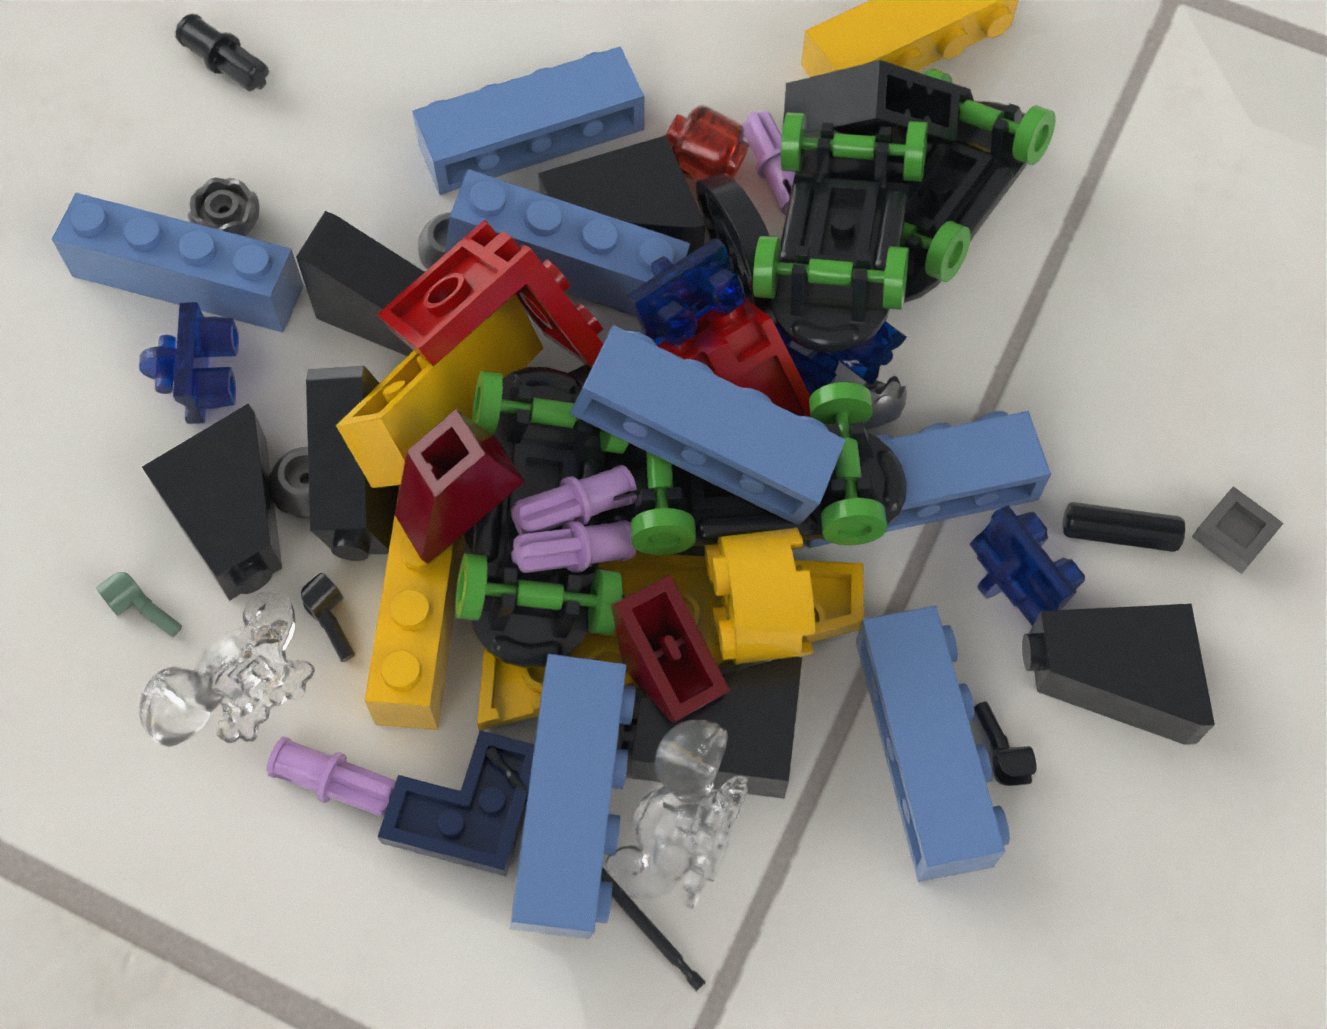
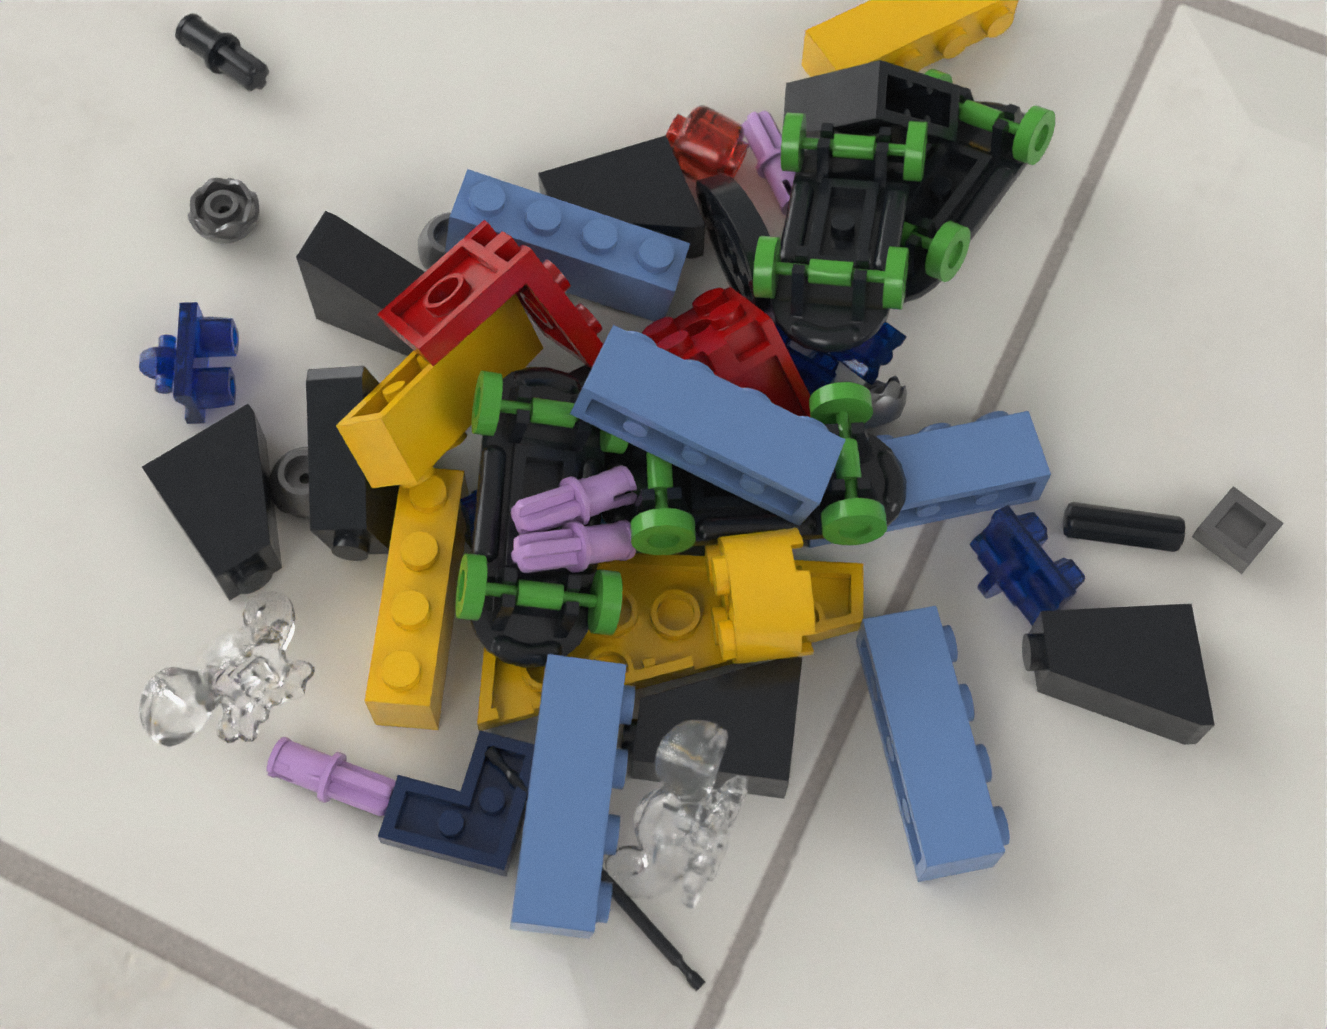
medium blue brick [52,193,304,333] -> none
sand green hand [96,572,182,637] -> none
black hand [301,573,355,662] -> none
dark red slope [395,409,525,564] -> none
medium blue brick [412,46,644,195] -> none
dark red slope [611,574,730,722] -> none
clear blue hips [626,238,745,347] -> none
black hand [974,701,1037,786] -> none

